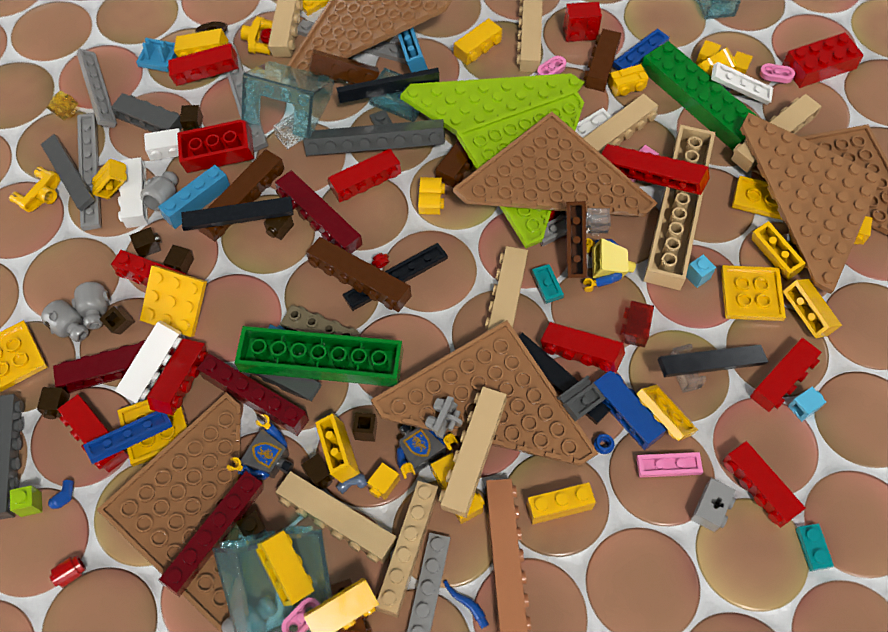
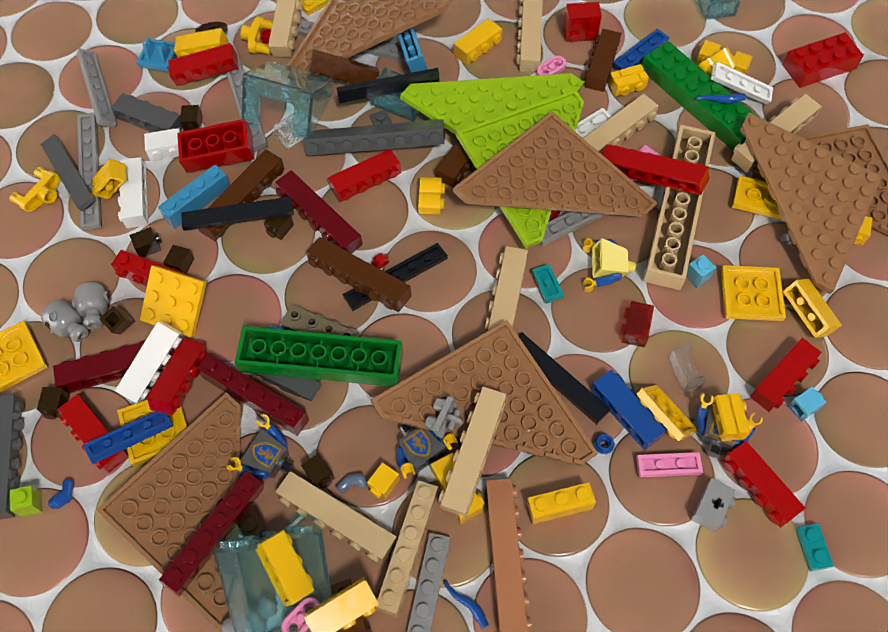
clear yellow brick [46,90,78,120] -> none
red brick [49,555,86,588] -> none
light grey piece [141,171,178,211] -> none
yellow brick [315,413,360,483] -> none
dark brown brick [352,412,378,442] -> none
red brick [540,322,625,372] -> none
dark grey plate [557,375,606,421] -> none
reddish brown brick [566,201,587,278] -> none
clear brick [586,208,611,236] -> none
black tile [657,345,768,377] -> none
yellow brick [751,221,806,281] -> none
bright pink plate [759,63,795,83] -> none
none -> torso [694,393,763,458]
none -> blue animal [695,93,746,104]
none -> yellow brick [712,393,752,441]

